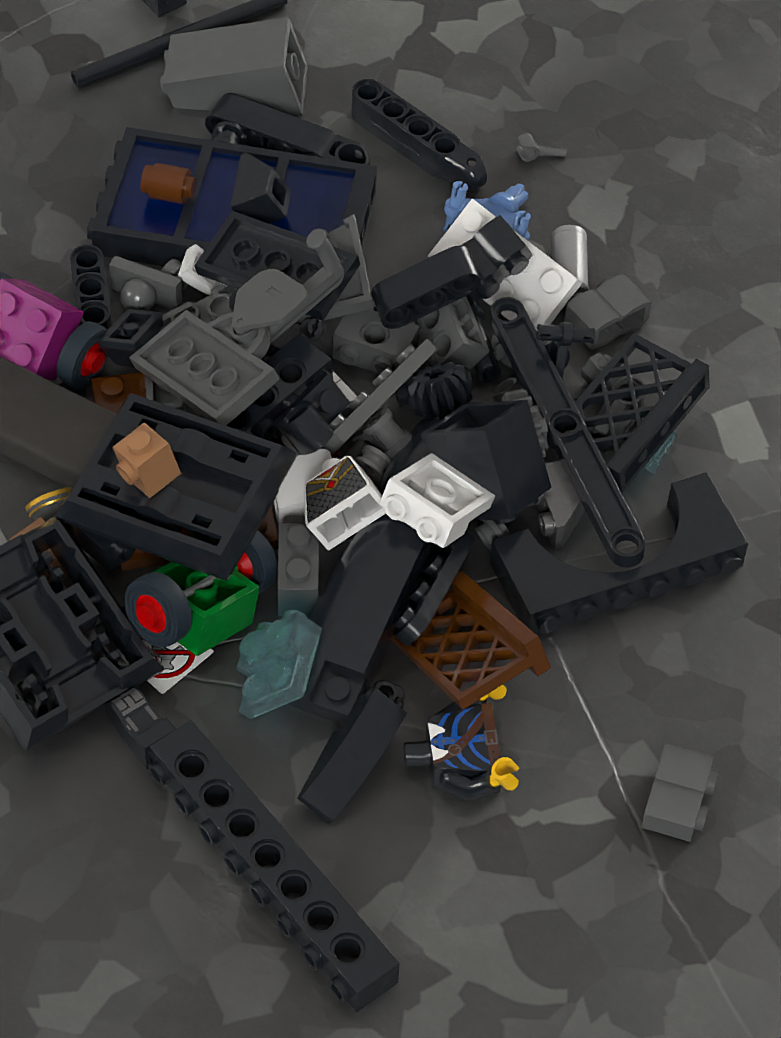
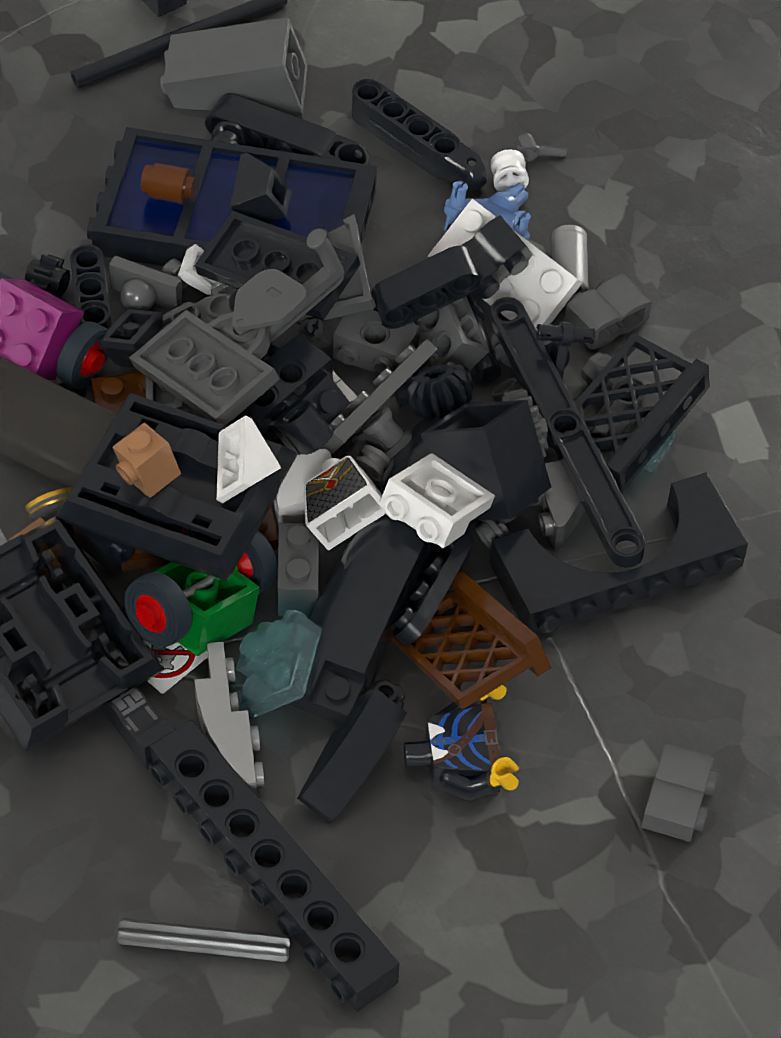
none -> black gear [25,254,70,296]
none -> dark grey axle [117,918,291,962]
none -> light grey slope [194,642,264,796]
none -> white slope [216,415,281,503]
none -> white wheel [490,149,529,192]

